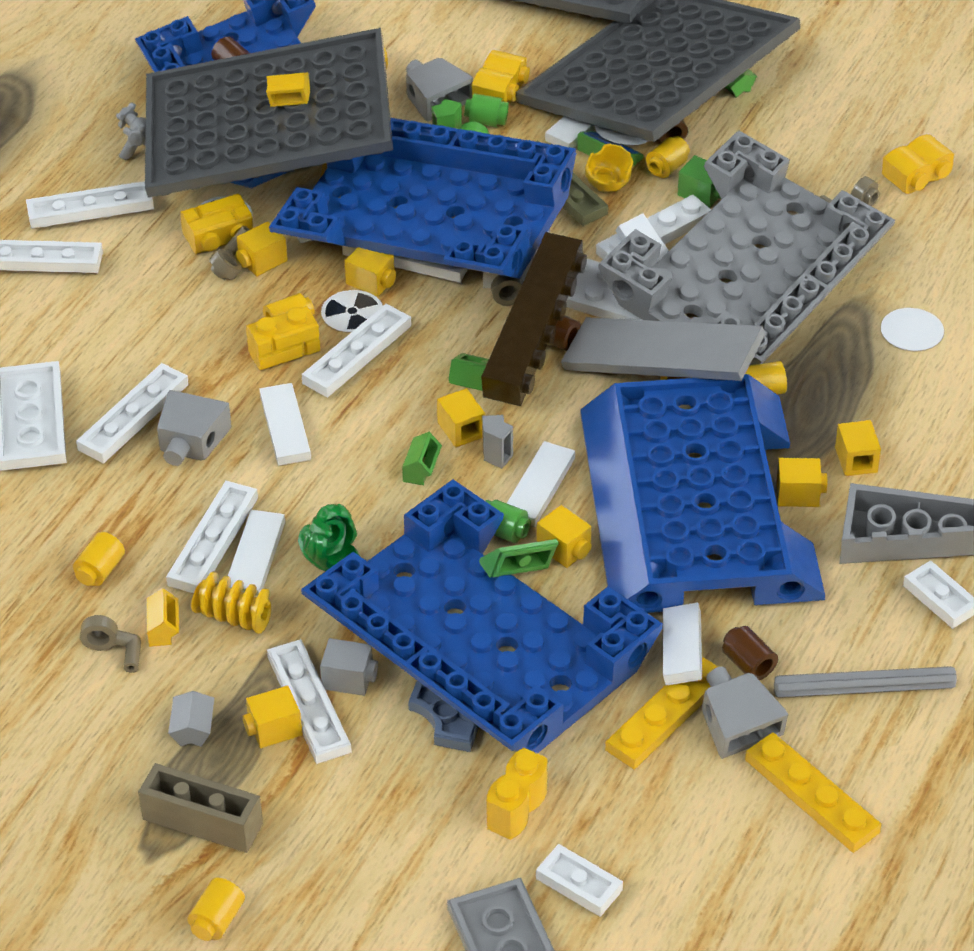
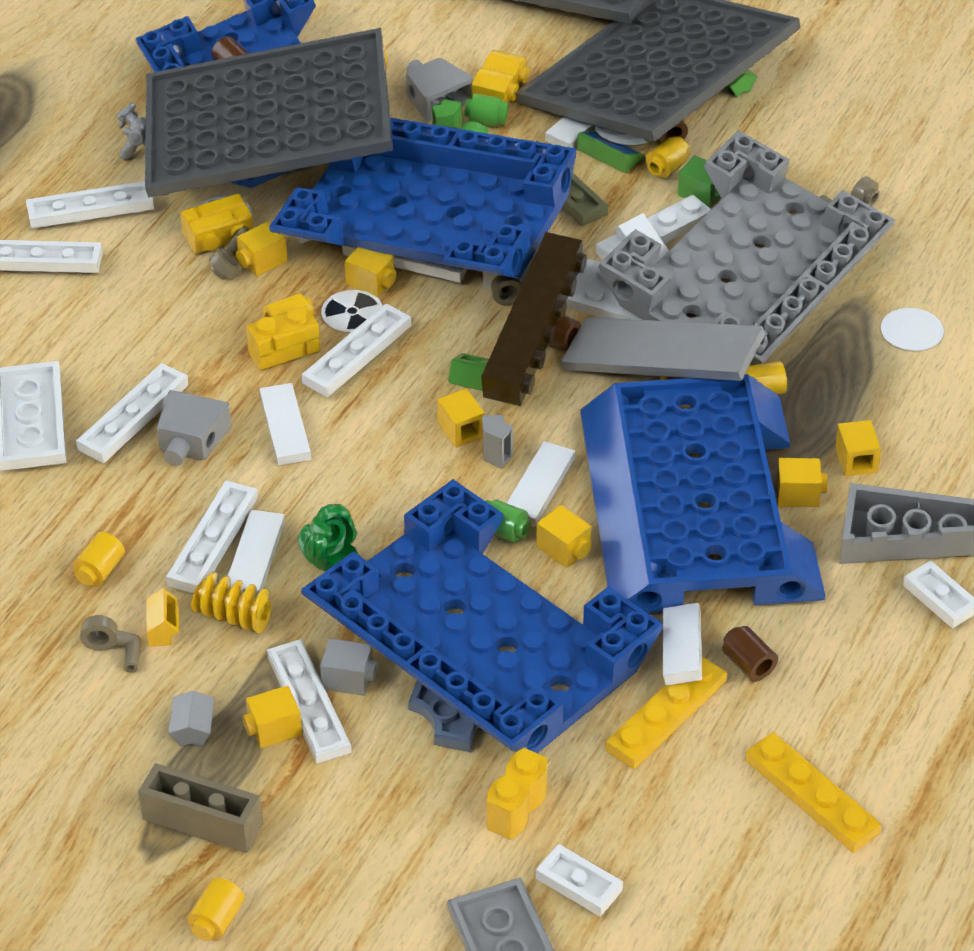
yellow piece [266,72,310,107] -> none
bright green piece [402,431,442,485] -> none
bright green slope [479,539,559,578] -> none
yellow hair [585,143,634,192] -> none
light grey torso [702,667,788,759] -> none
light grey axle [774,666,957,697] -> none
yellow brick [882,134,954,194] -> none

